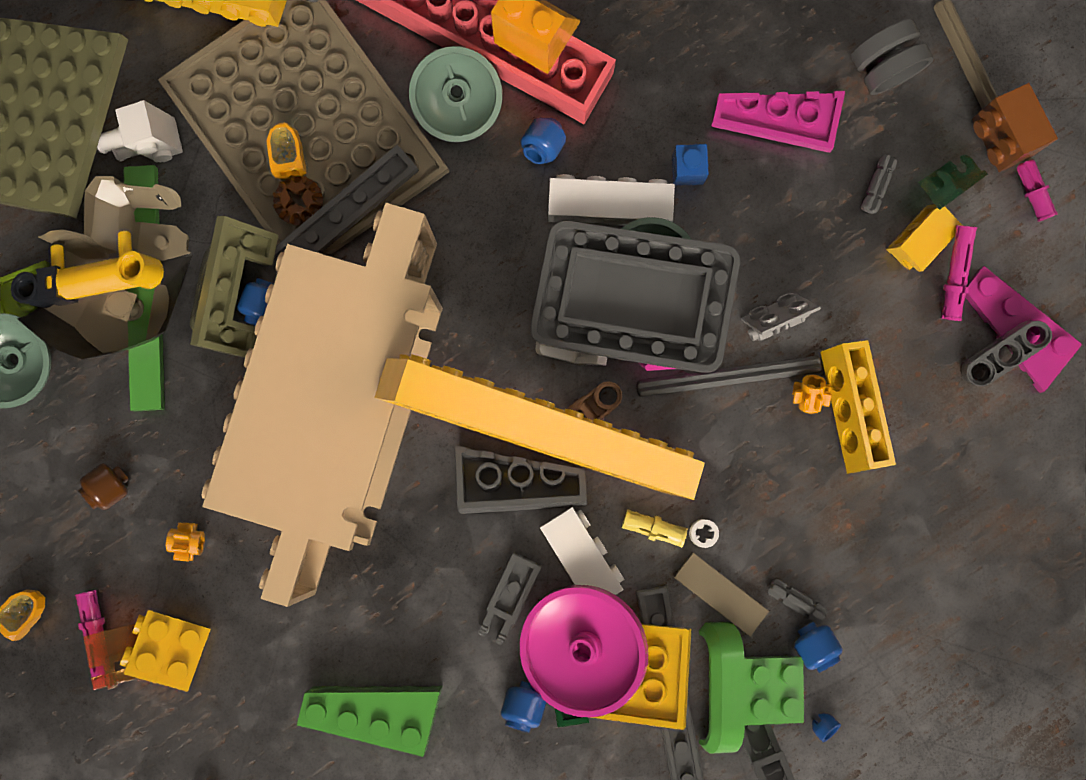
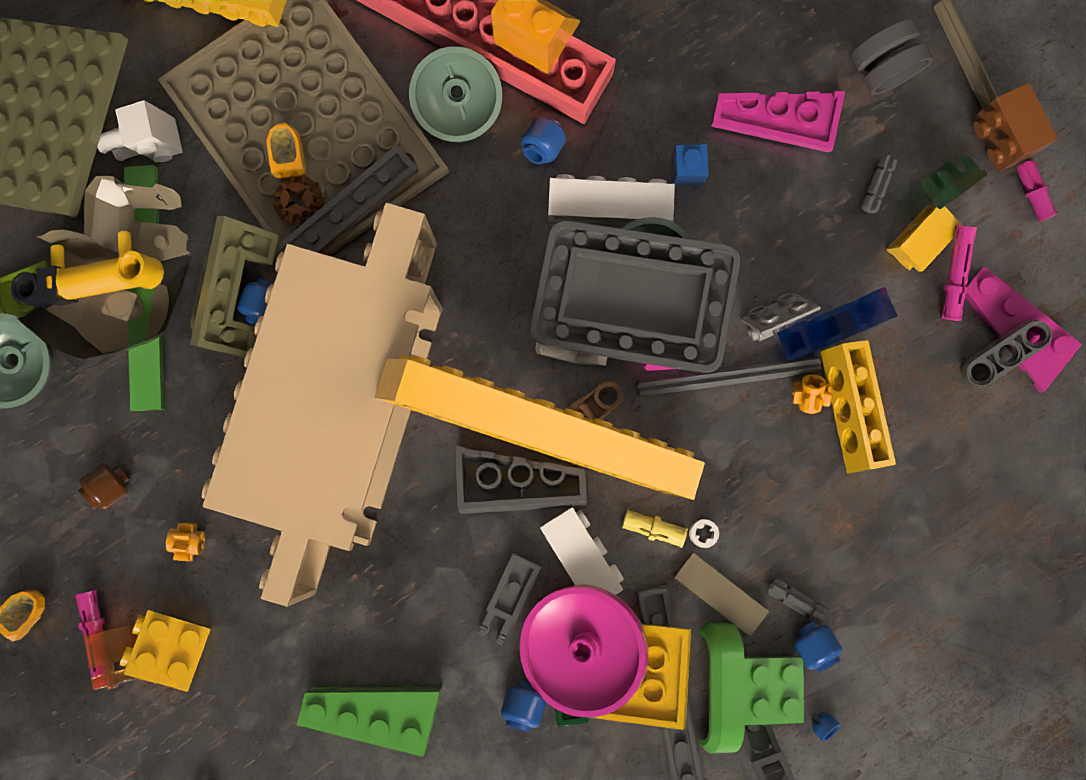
none -> clear blue arch [777,287,898,361]

